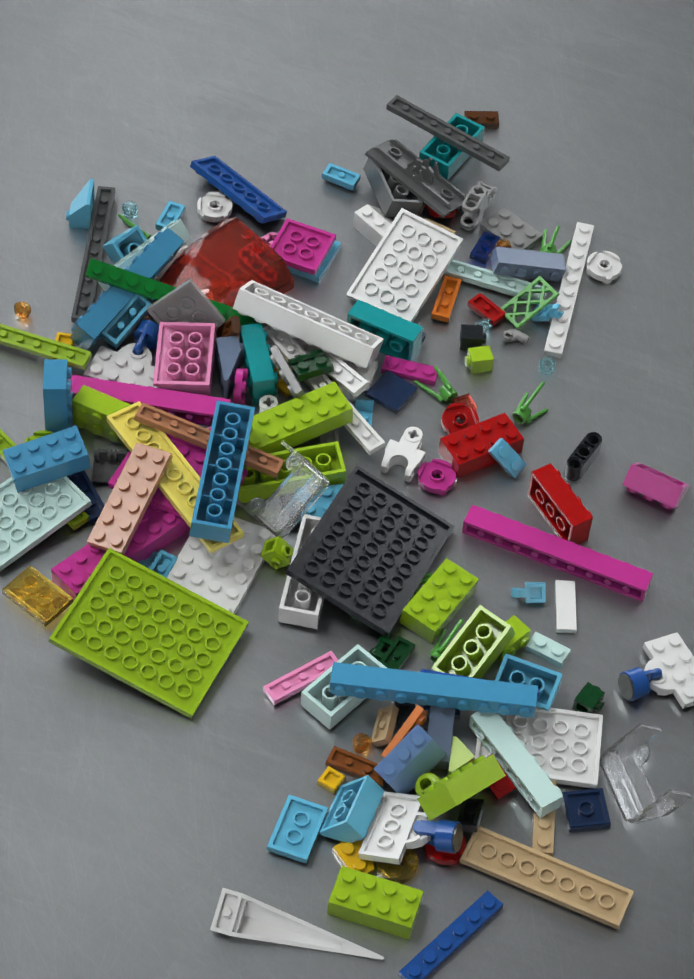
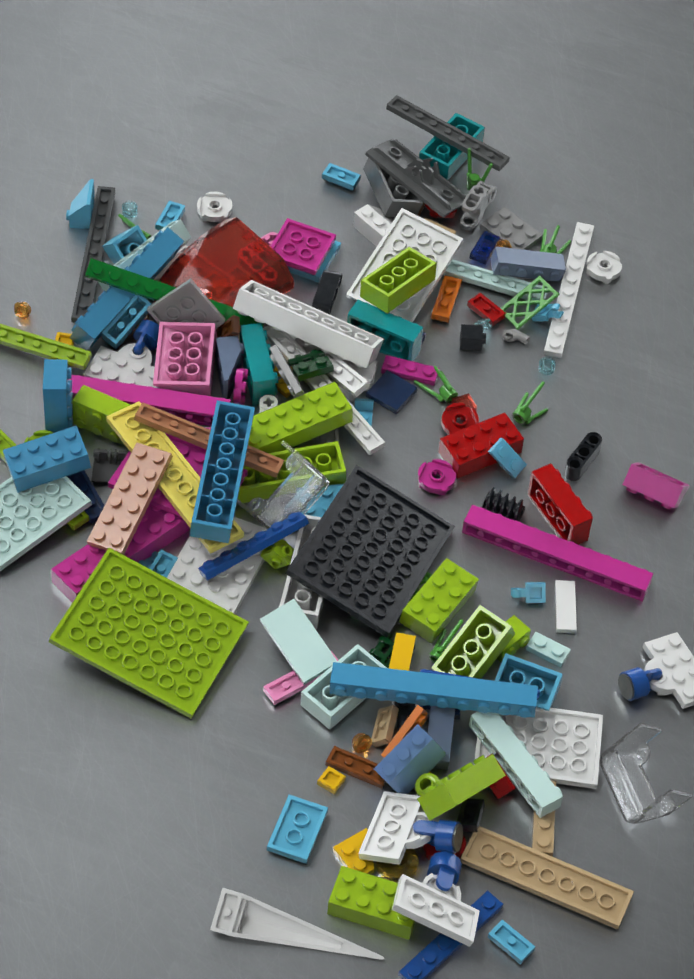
clear yellow plate [2,566,73,627] -> none
blue plate [190,156,287,224] -> none
medium azure slope [319,775,385,843] -> none
white piece [380,427,426,482] -> none
yellowish green slope [447,736,475,780] -> none
reddish brown plate [464,111,499,128] -> none
lime brick [465,345,494,374] -> none
dark blue tile [562,788,611,832] -> none
dark green brick [572,682,605,714] -> none
none -> blue plate [198,511,310,581]
none -> light aqua tile [260,599,337,685]
none -> black beam [312,270,342,315]
none -> lime brick [360,247,437,314]
none -> yellow tile [389,632,416,671]
none -> white plate [392,851,480,947]
none -> bright green plant [466,148,493,191]
none -> black piece [482,487,525,521]
none -> medium azure plate [487,920,535,965]

